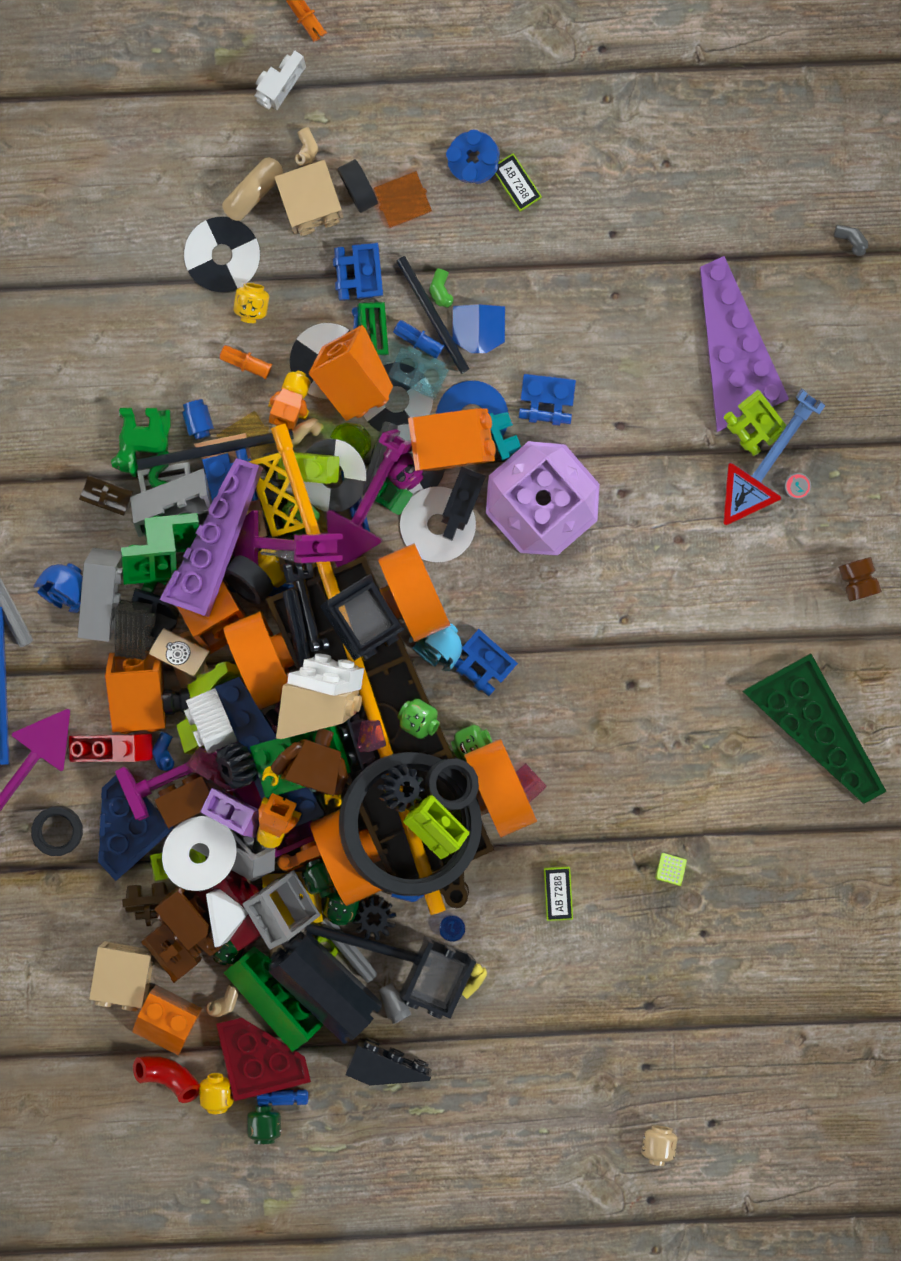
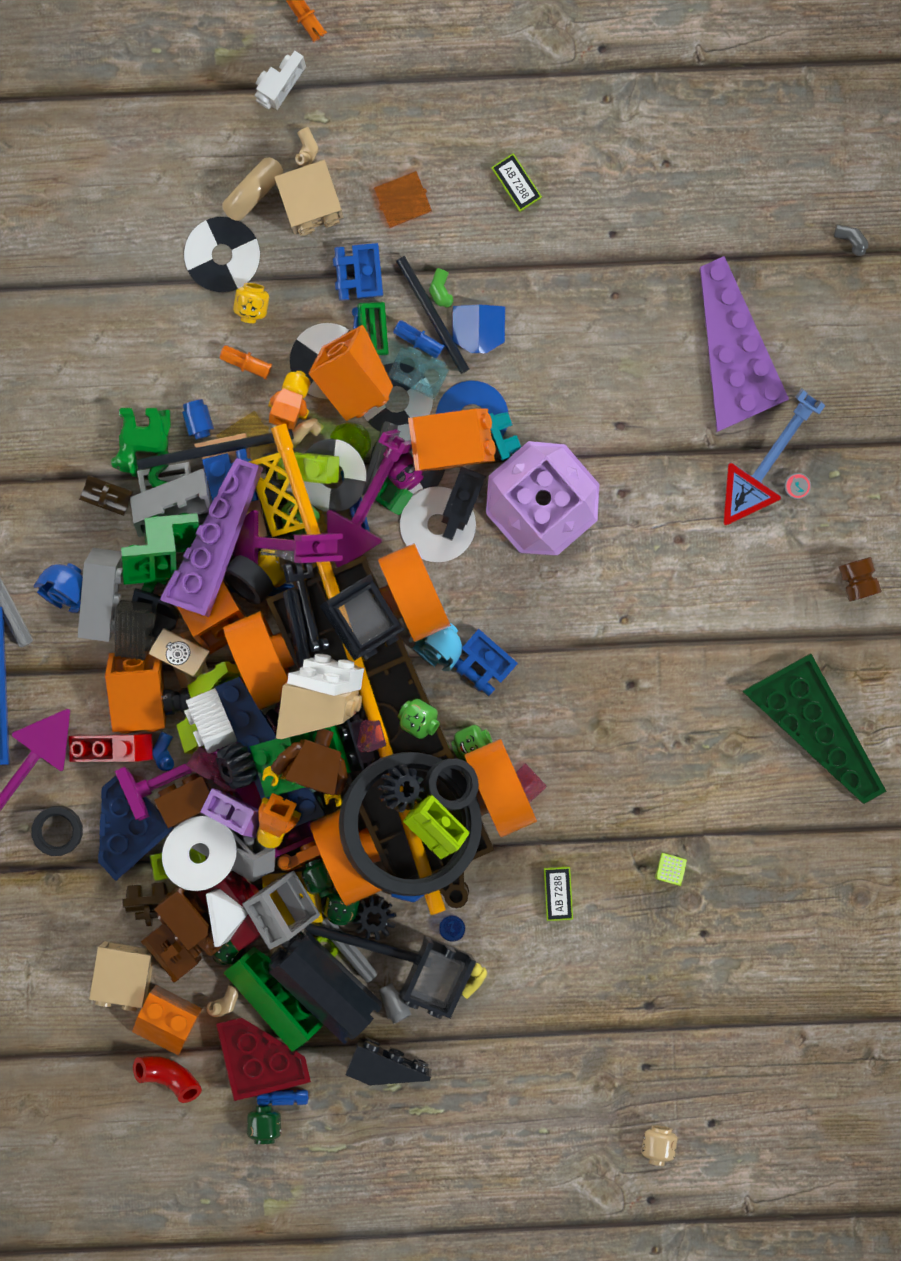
yellow head [199,1073,234,1114] -> none
black tyre [338,159,378,213] -> none
blue plate [446,129,500,184] -> none
blue plate [519,374,576,426] -> none
lime plate [724,390,787,456] -> none

